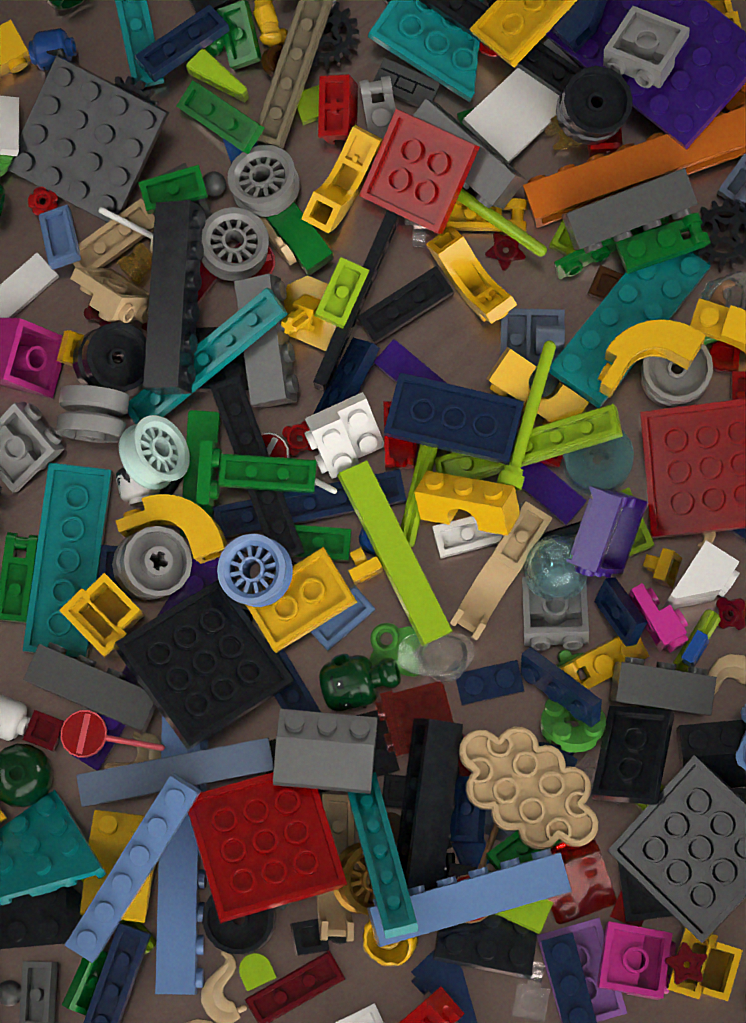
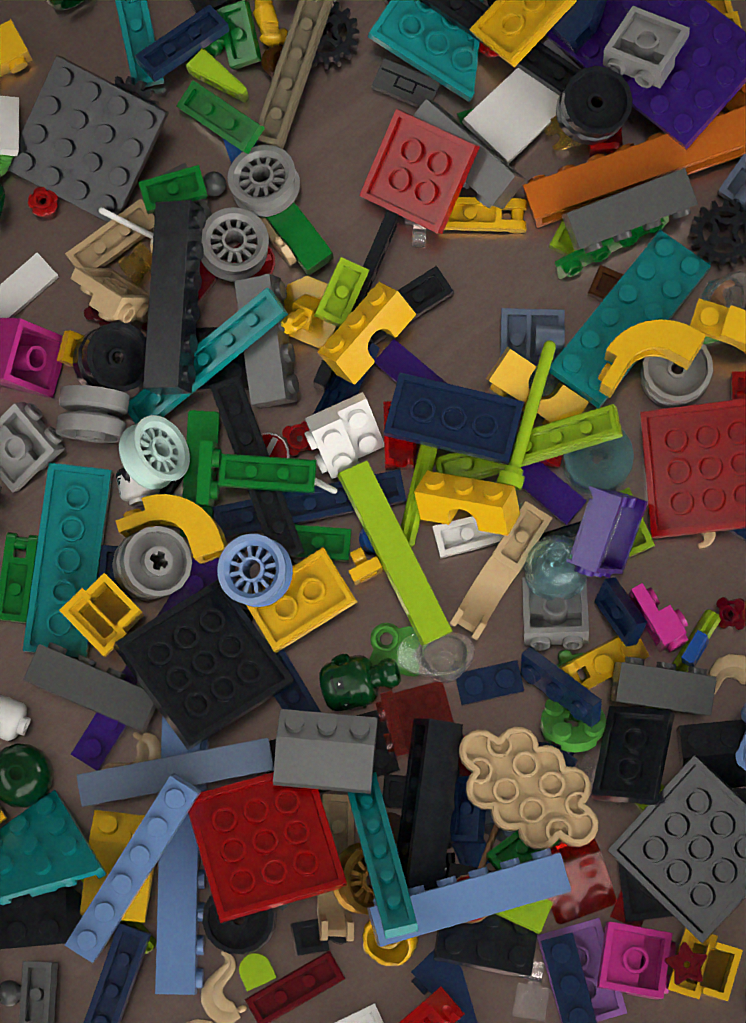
dark red plate [22,710,64,752] -> none
blue head [29,28,77,72] -> none
medium blue tile [39,205,82,270] -> none
piece [61,710,165,758] -> none
green plate [62,950,108,1016] -> none
lime tile [297,85,319,125] -> none
yellow arch [301,125,383,233] -> none
medium blue tile [311,585,376,652] -> none
red hinge [318,74,358,145] -> none
light grey plate [359,76,396,162] -> none
yellow arch [426,226,517,324] -> none
lime piece [457,188,547,257] -> none
dark red plate [485,232,526,271] -> none
green plate [616,213,711,274] -> none
yellow tile [643,548,683,588] -> none
white slope [663,540,740,609] -> none
red tile [709,341,740,374] -> none
none -> yellow arch [317,282,416,385]

